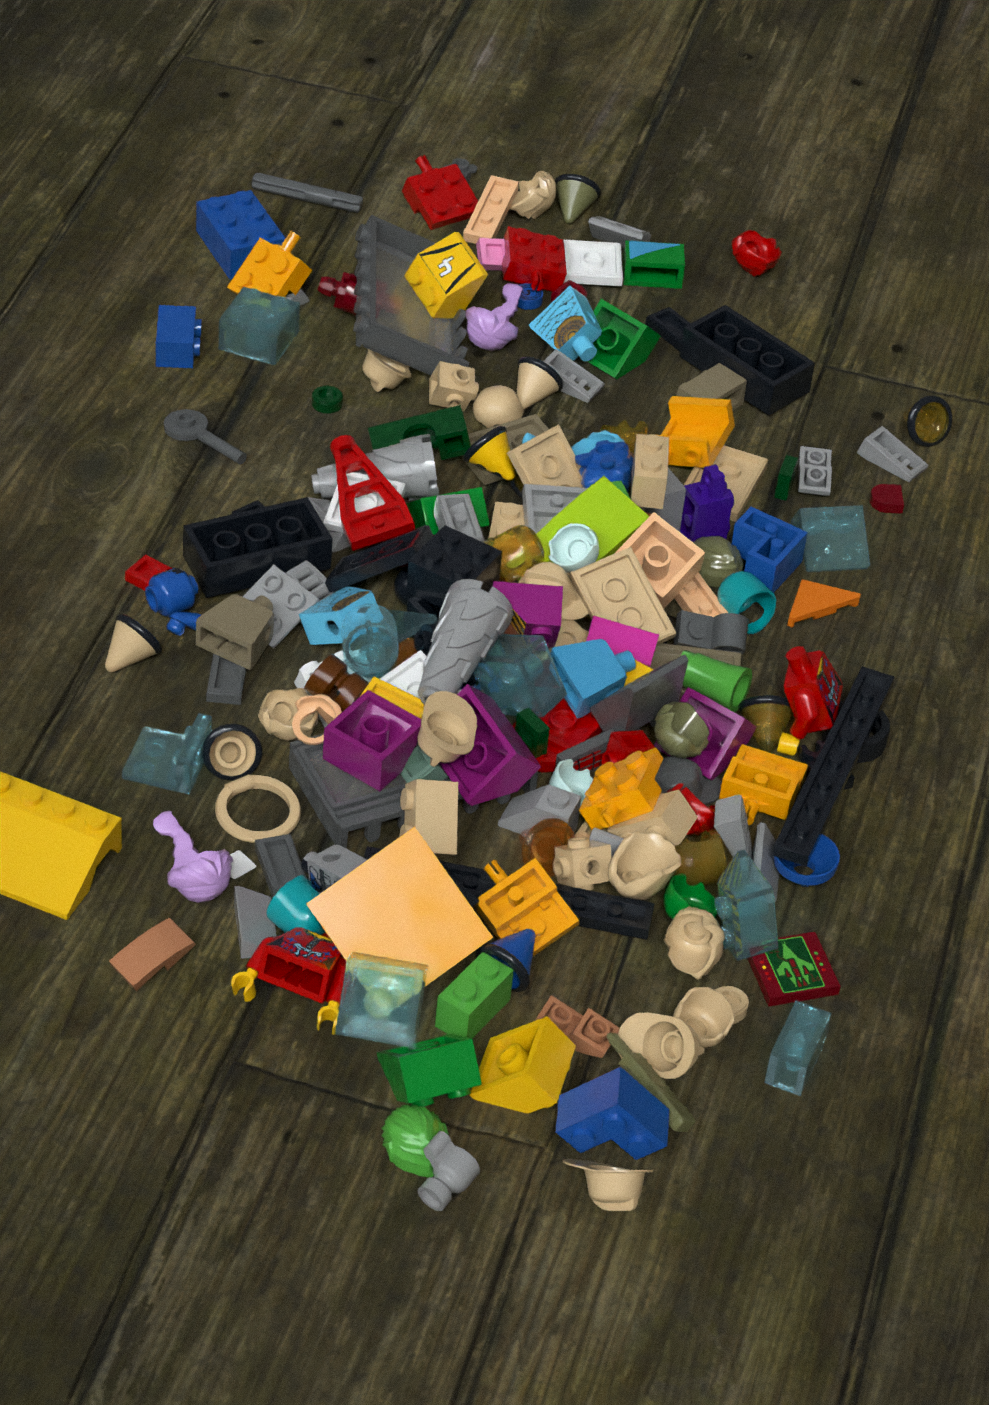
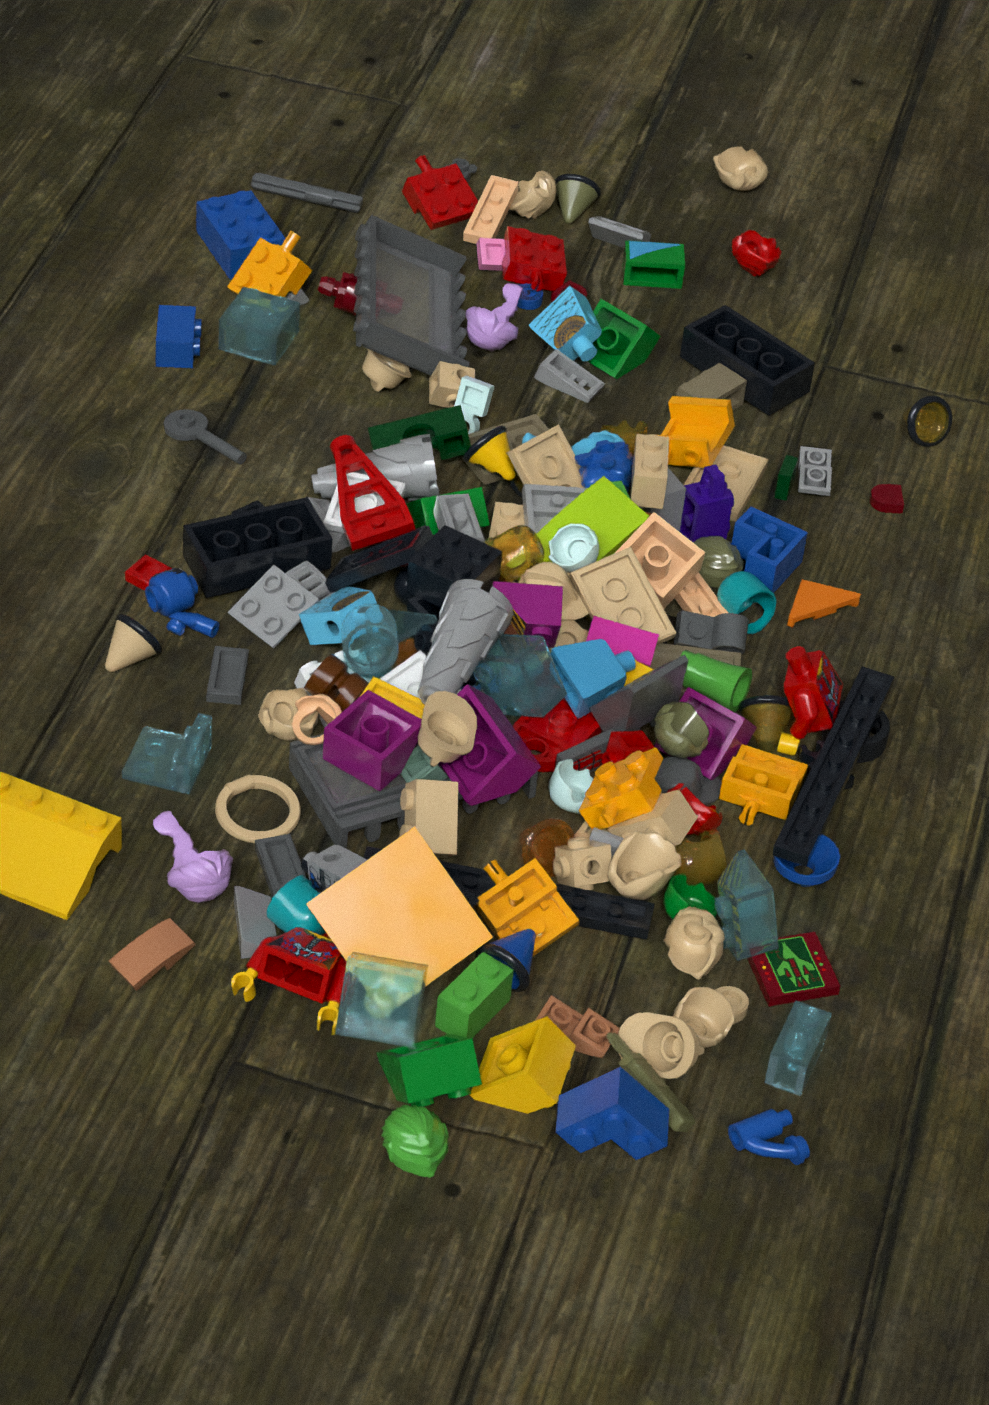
dark tan torso [196,594,274,670] -> none
tan hat [202,724,263,781] -> none
white sticker [230,850,256,879] -> none
dark green tile [312,385,343,414] -> none
yellow slope [404,232,488,318] -> none
light grey piece [418,1131,480,1211] -> none
tan hair [472,385,524,428] -> none
light grey slope [498,785,581,847] -> none
dark green tile [515,707,550,758] -> none
tan hat [517,357,564,410] -> none
tan piece [563,1159,653,1211] -> none
white plate [564,240,623,286] -> none
black tile [645,307,691,352] -> none
light grey slope [714,794,752,874] -> none
light grey slope [749,822,779,902] -> none
clear light blue bracket [791,505,870,572] -> none
light grey slope [857,426,929,482] -> none
none -> light aqua plate [454,376,495,434]
none -> tan hair [713,146,768,191]
none -> blue plant [728,1109,810,1165]

